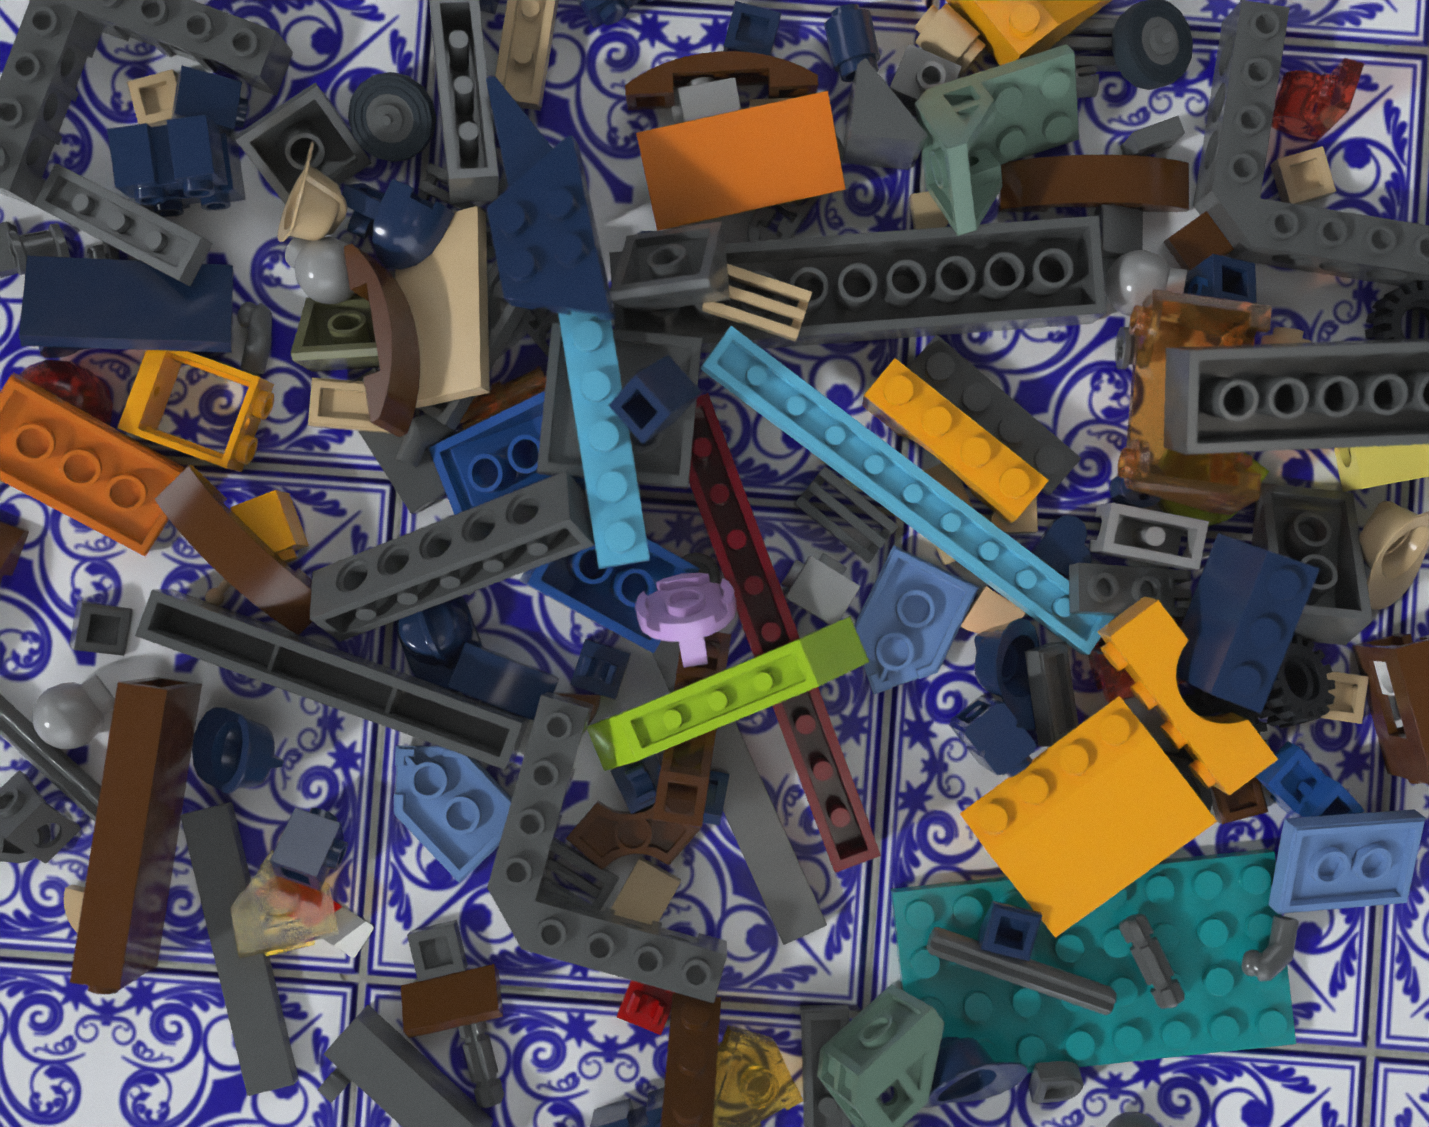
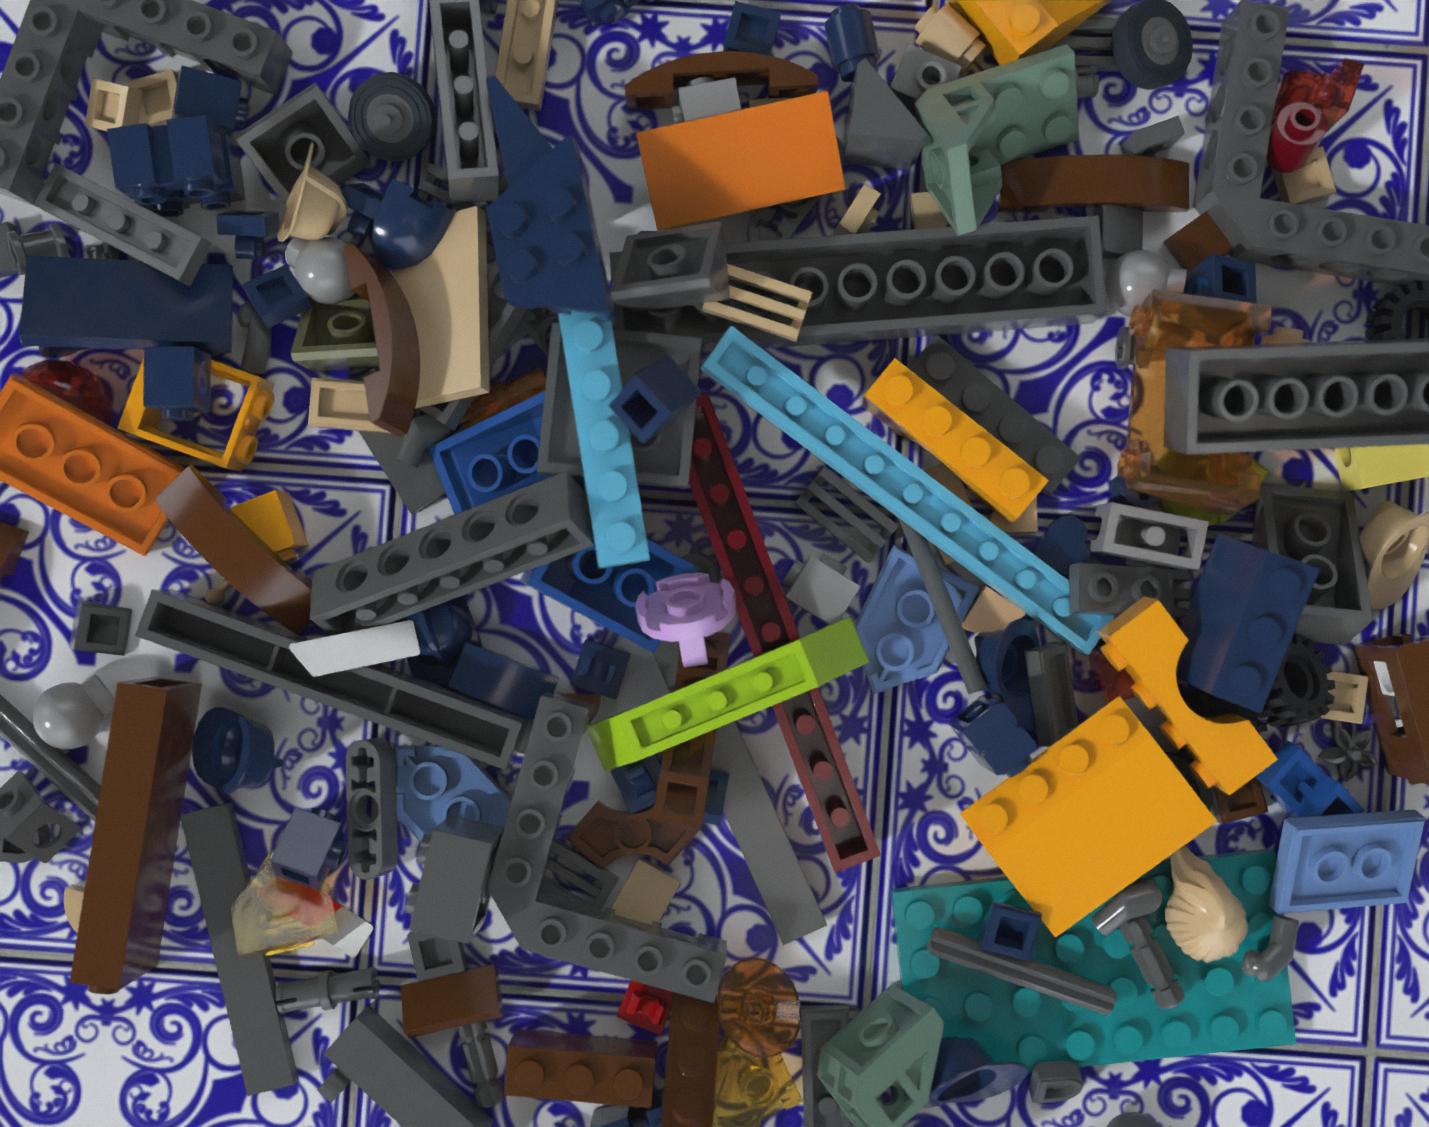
none -> tan tile [85,78,142,131]
none -> dark blue brick [143,346,211,421]
none -> dark blue tile [216,210,279,259]
none -> dark blue plate [242,264,311,329]
none -> dark grey pin [276,967,380,1014]
none -> white sticker [289,620,420,677]
none -> dark grey beam [346,737,398,880]
none -> dark grey brick [405,815,504,944]
none -> reddish brown brick [504,1029,658,1108]
none -> clear orange dish [717,958,801,1058]
none -> tan plate [833,184,881,235]
none -> dark grey bar [898,518,987,694]
none -> dark grey arm [1092,878,1163,936]
none -> tan hair [1165,846,1248,963]
none -> dark red brick [1266,102,1328,173]
none -> dark grey plant [1317,725,1379,782]

